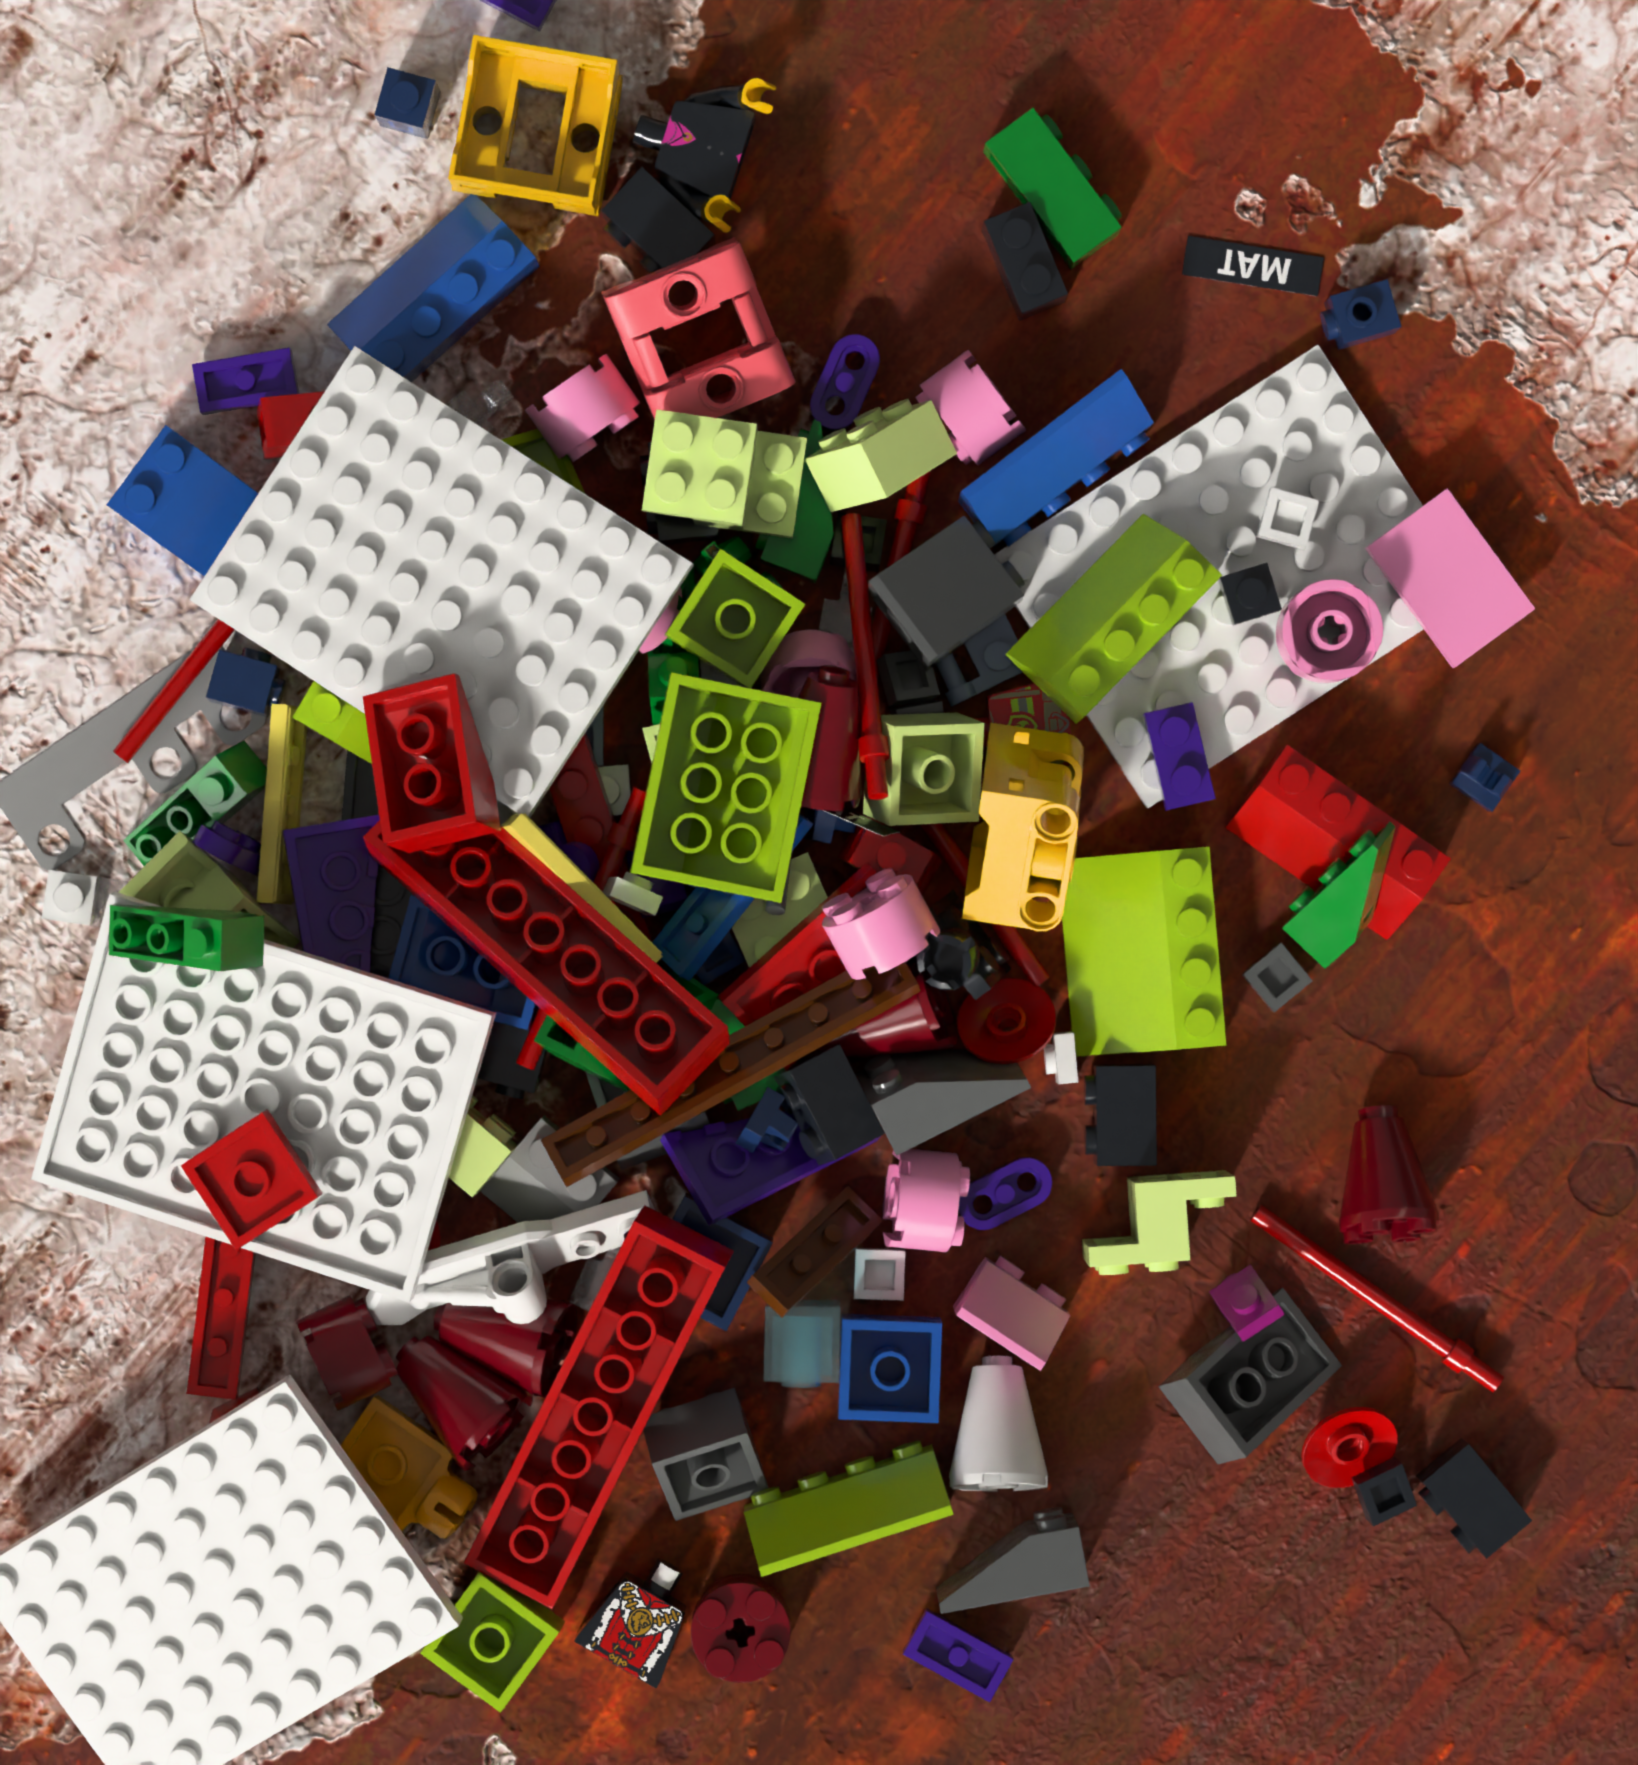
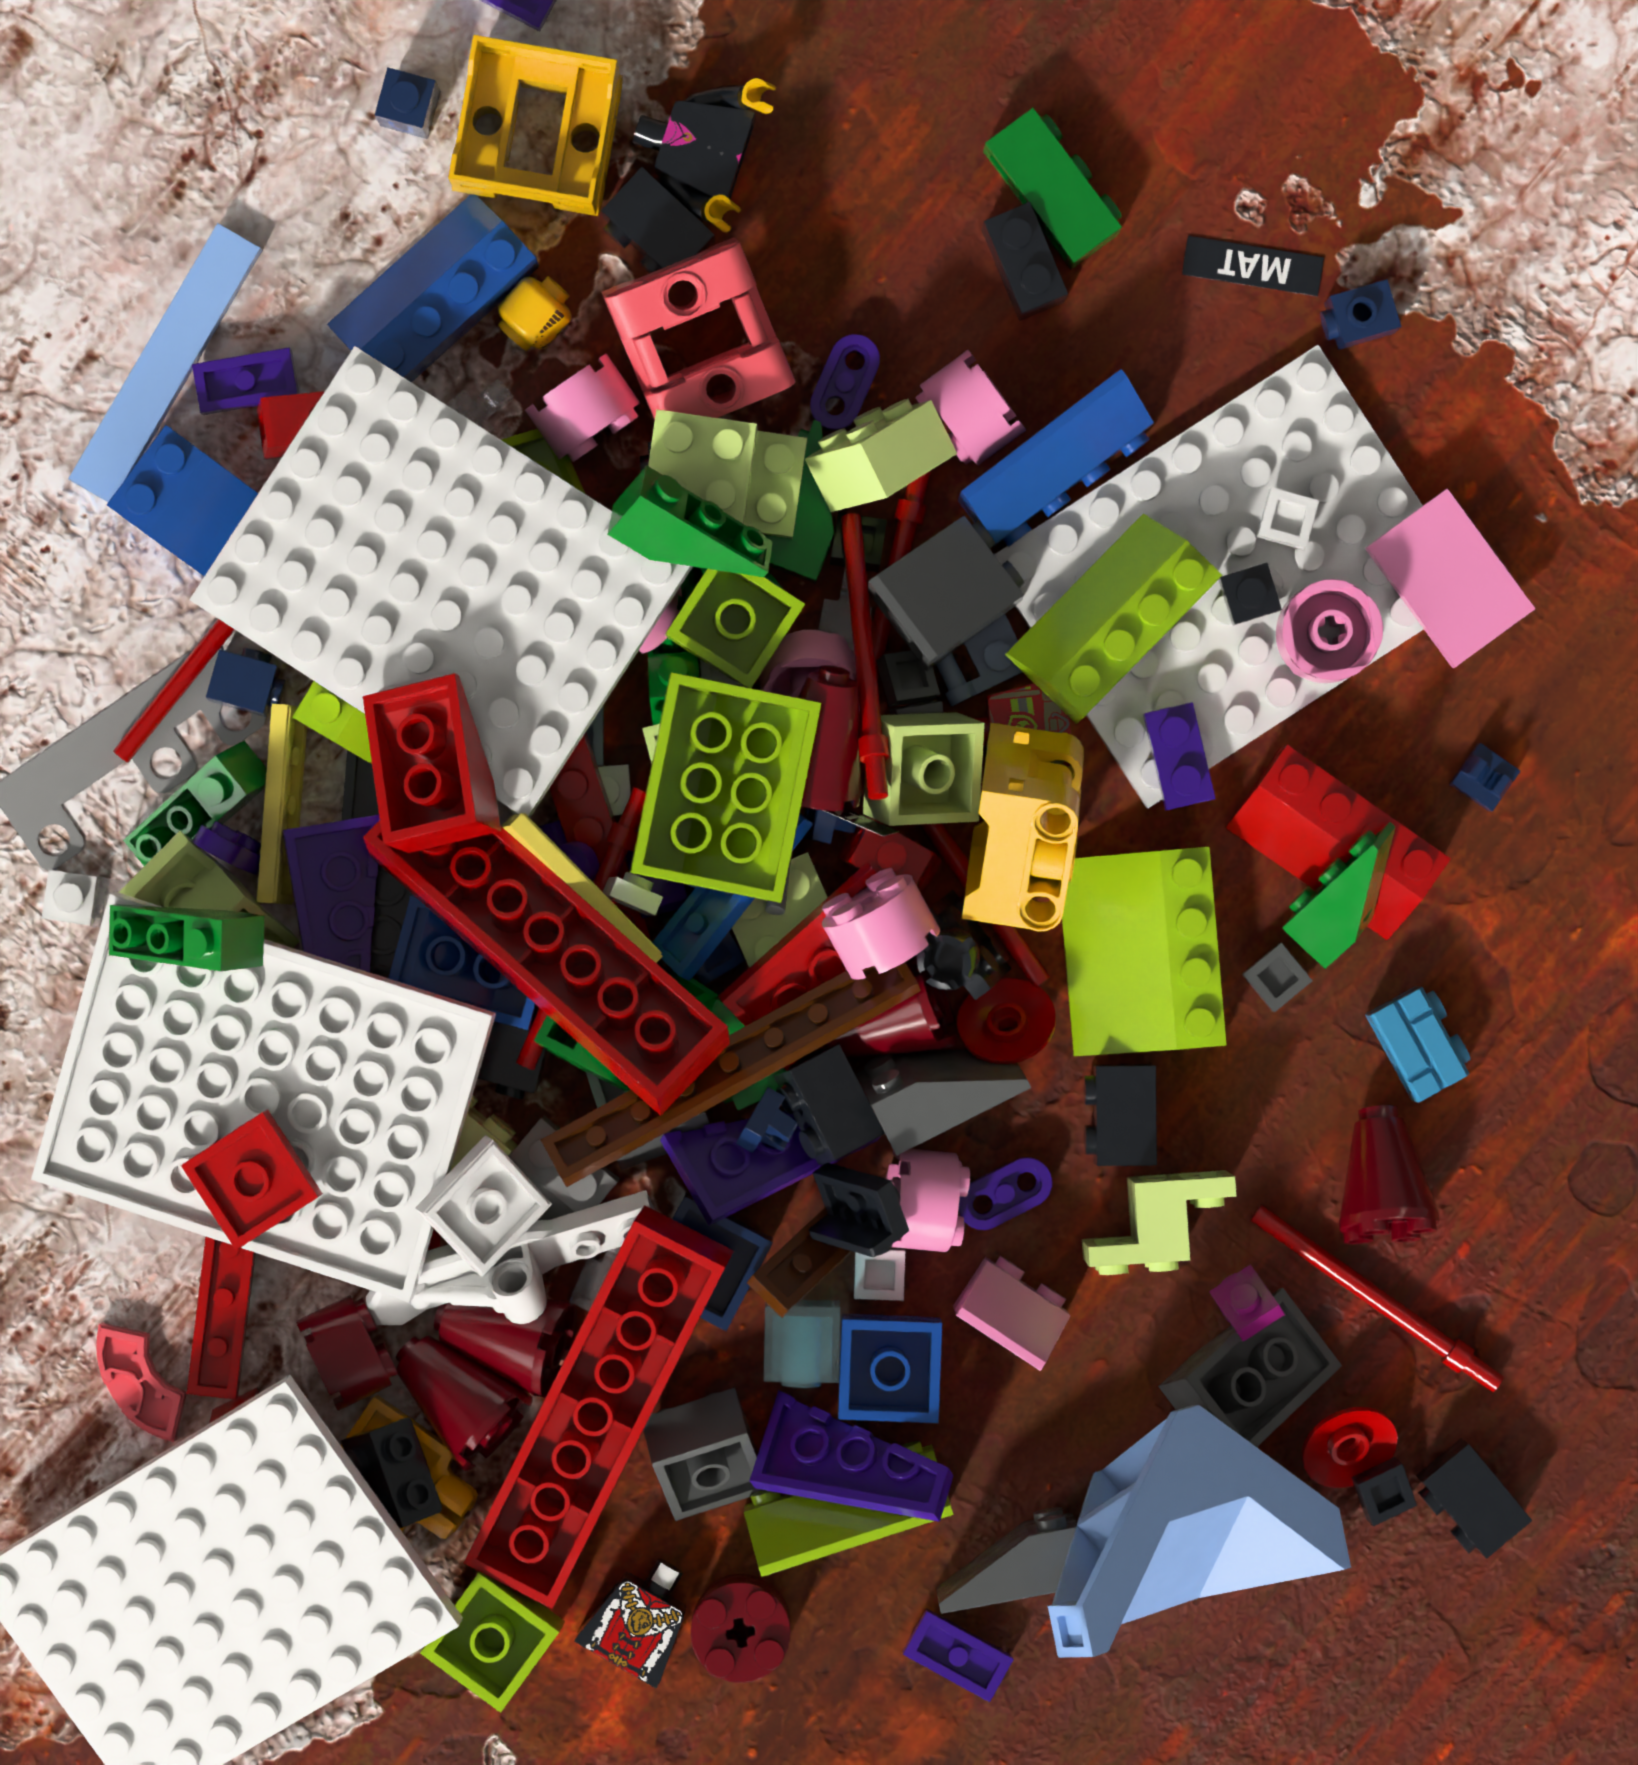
white cone [949,1356,1048,1491] -> none
white plate [1044,1031,1078,1084] -> none
none -> light blue tile [68,223,263,502]
none -> coral tile [96,1323,187,1442]
none -> black bracket [340,1417,442,1528]
none -> white plate [415,1135,552,1277]
none -> yellow head [498,276,572,351]
none -> green slope [607,465,773,577]
none -> dark purple wing [749,1390,954,1522]
none -> black bracket [809,1163,910,1257]
none -> light blue panel [1048,1405,1351,1658]
none -> dark azure brick [1365,986,1471,1103]

